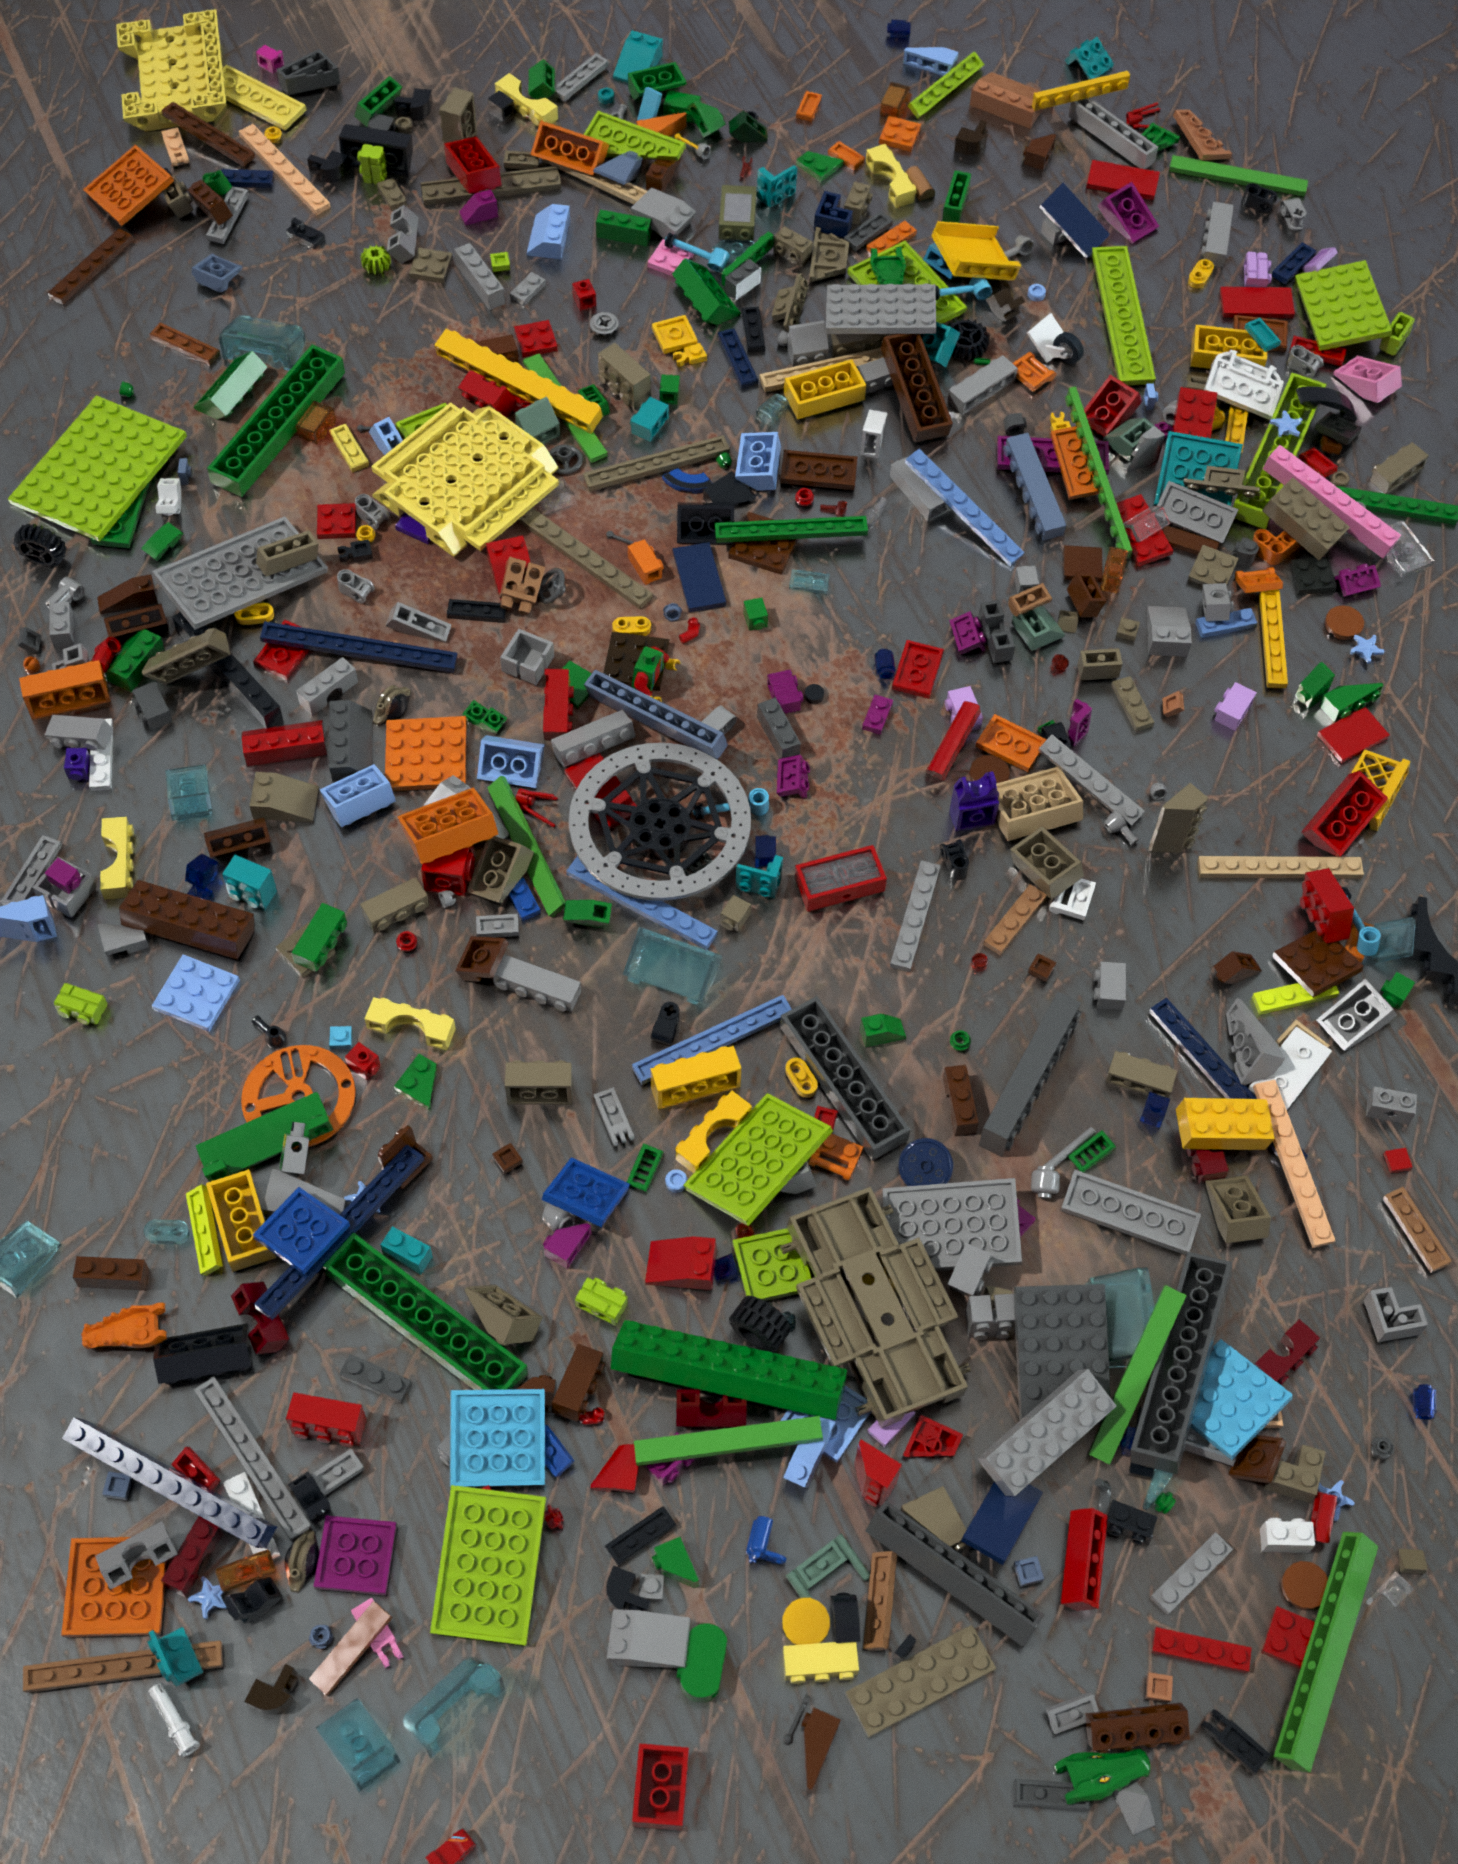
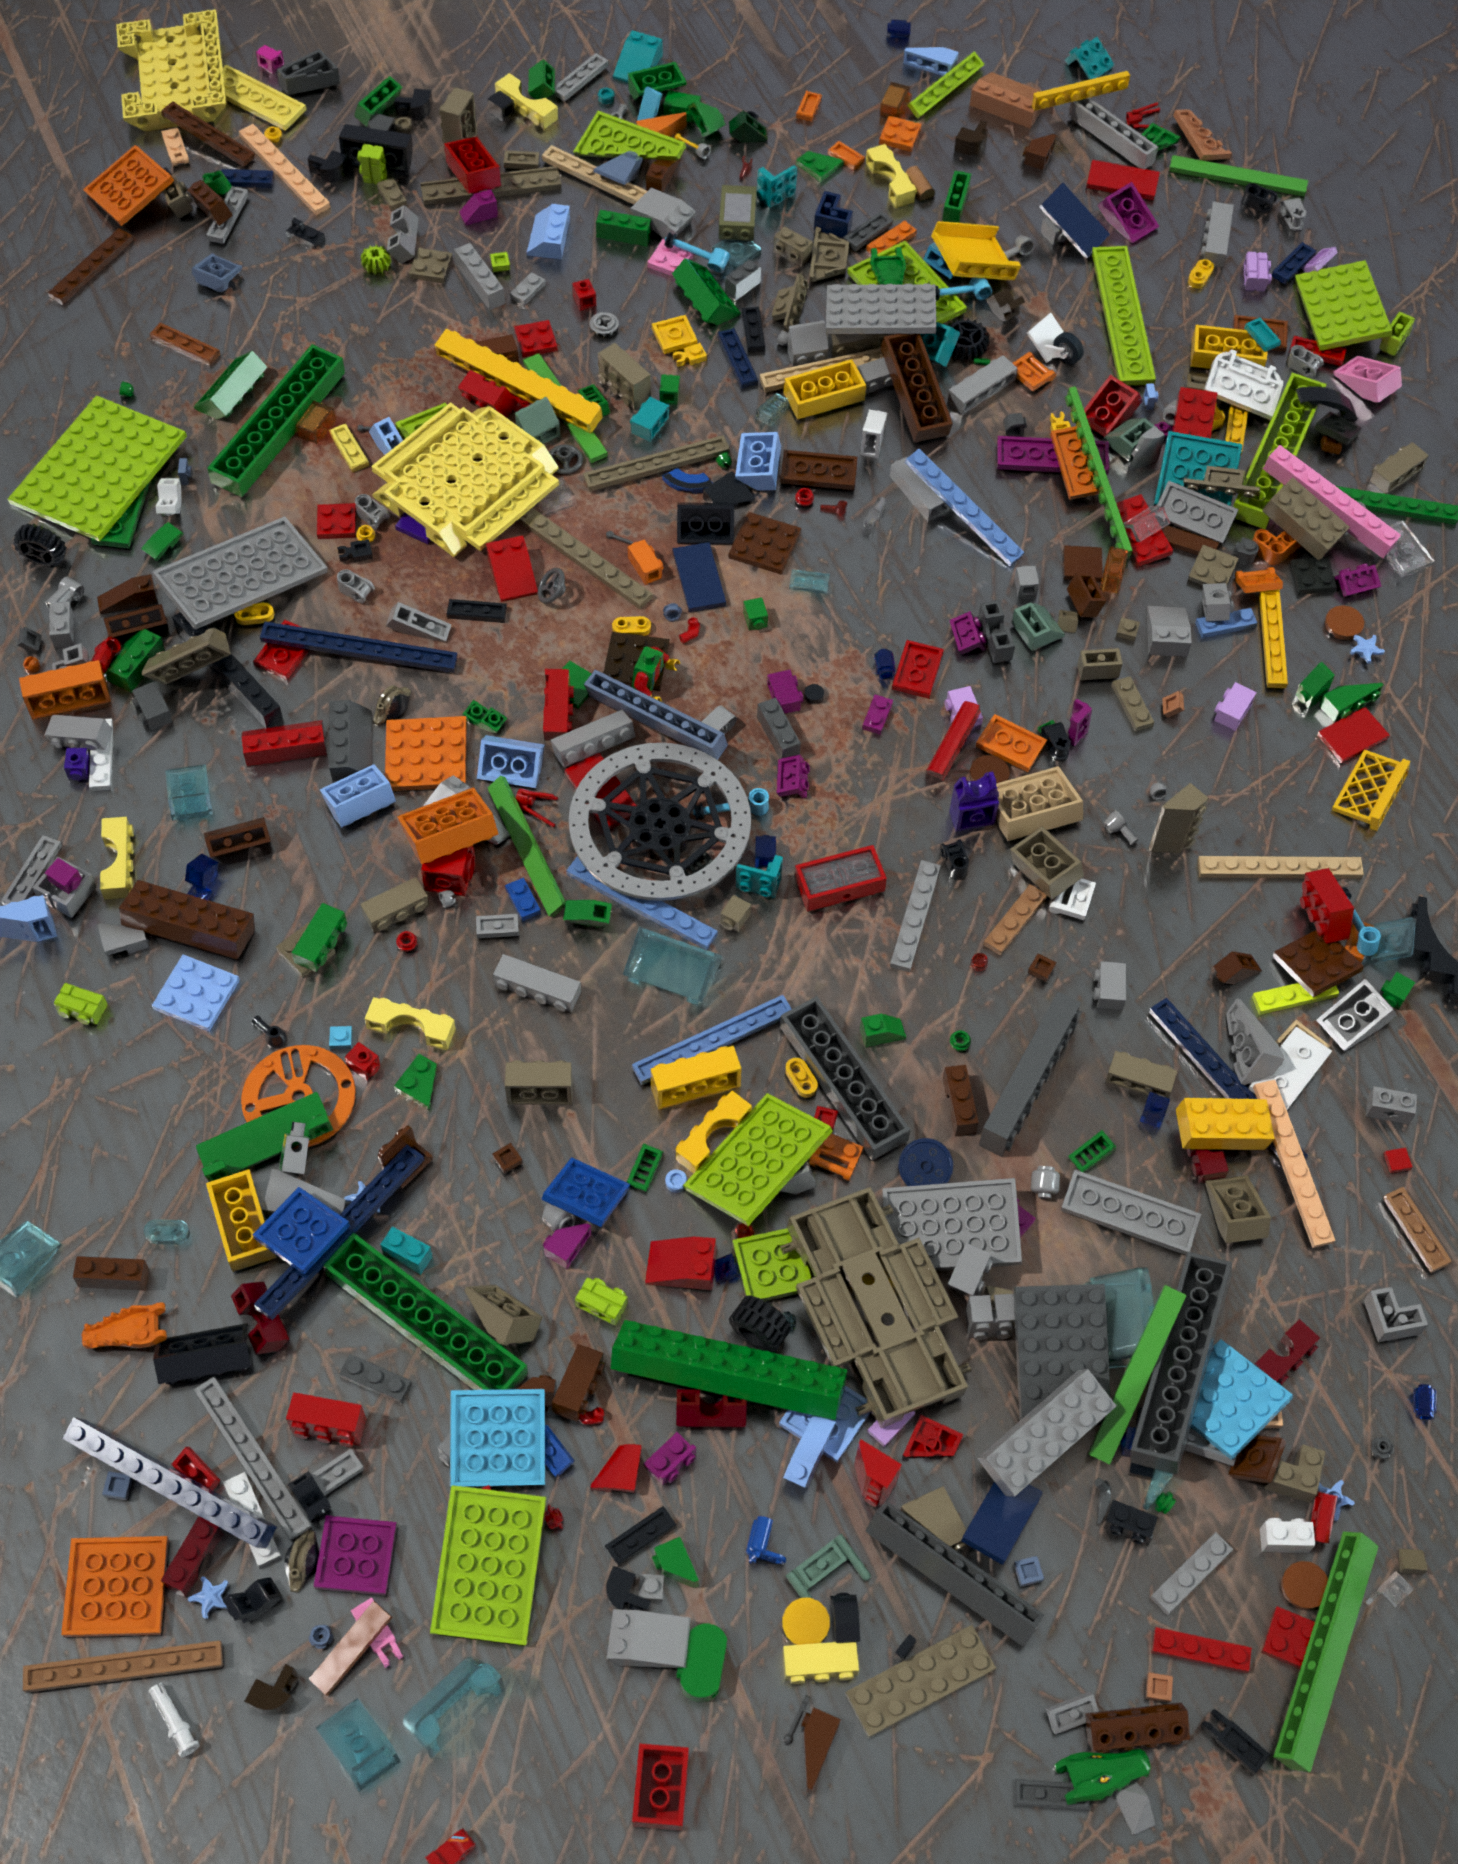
light grey arch [95,1521,178,1590] -> none
teal bracket [147,1627,204,1687] -> none
neon yellow plate [186,1184,223,1276] -> none
clear orange brick [215,1549,276,1592] -> none
clear light blue windscreen [219,315,306,371] -> none
teal brick [222,855,277,910] -> none
dark tan slope [250,772,320,823] -> none
dark tan brick [256,530,319,577] -> none
light grey arch [296,657,358,716] -> none
reddish brown plate [455,936,509,981] -> none
dark tan slope [467,836,534,904] -> none
medium nougat hips [499,557,545,615] -> none
light grey piece [500,629,555,685] -> none
orange slope [530,121,609,176] -> none
light grey hinge [593,1087,635,1146] -> none
bright green tile [634,1416,823,1466] -> none
black piece [651,1002,680,1045] -> none
green plate [715,516,868,543] -> none
green plate [721,231,774,287] -> none
dark tan brick [844,181,873,225] -> none
medium nougat plate [863,1551,897,1651] -> none
sand blue brick [1004,433,1067,541] -> none
medium nougat brick [1008,583,1052,616] -> none
light blue tile [1028,284,1046,302] -> none
light grey plate [1038,734,1145,827] -> none
light grey bar [1043,1127,1096,1168] -> none
clear red hinge [1052,654,1069,671] -> none
red brick [1061,1508,1108,1611] -> none
red tile [1220,287,1295,318] -> none
light blue animal [1270,411,1302,437] -> none
red tile [1299,447,1338,478] -> none
red slope [1301,771,1388,857] -> none
dark tan tile [1330,471,1350,487] -> none

